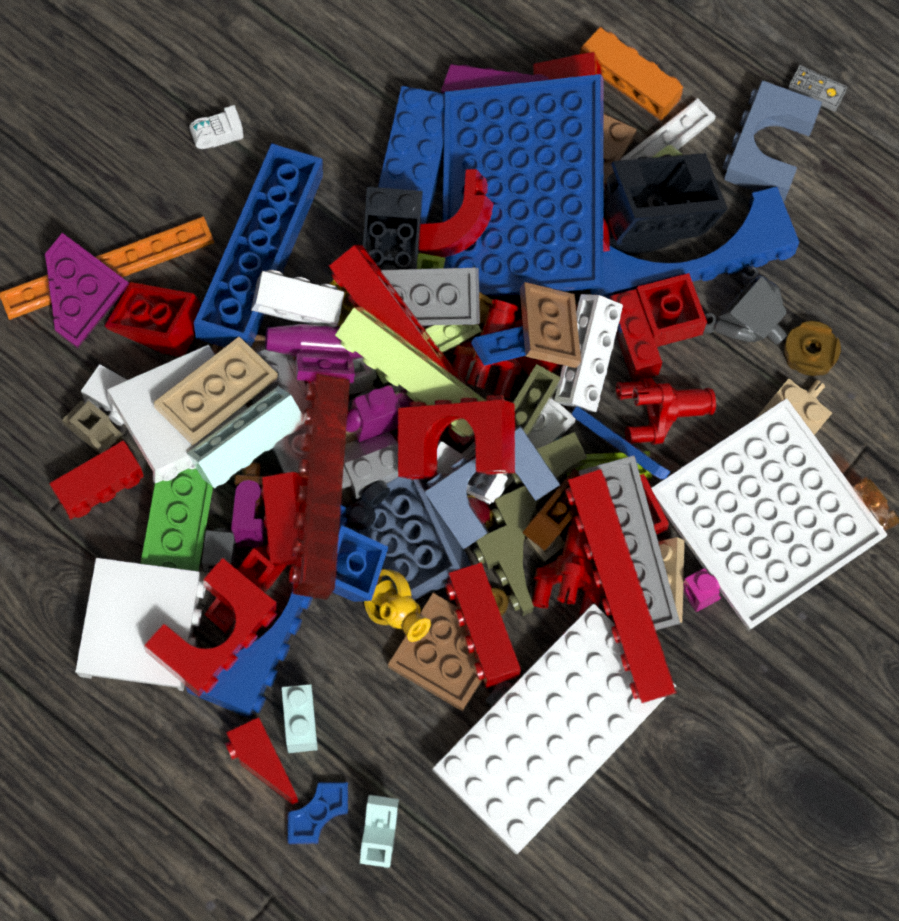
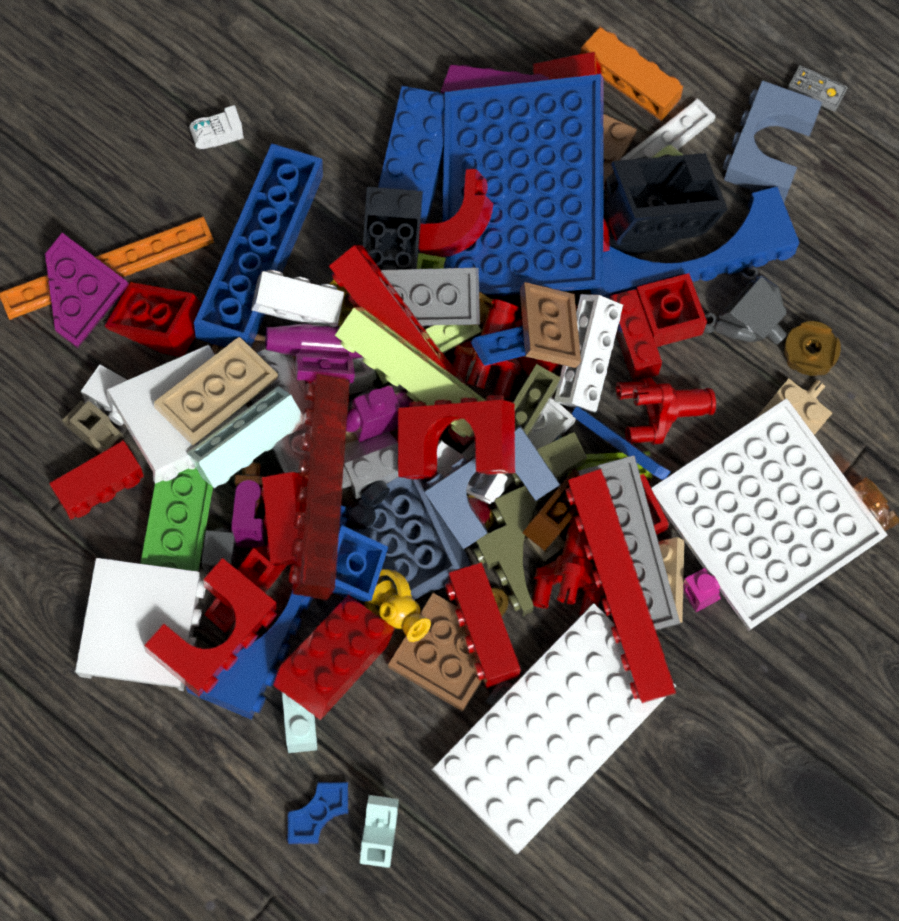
red slope [225,717,298,805] -> none
none -> red brick [273,595,395,720]

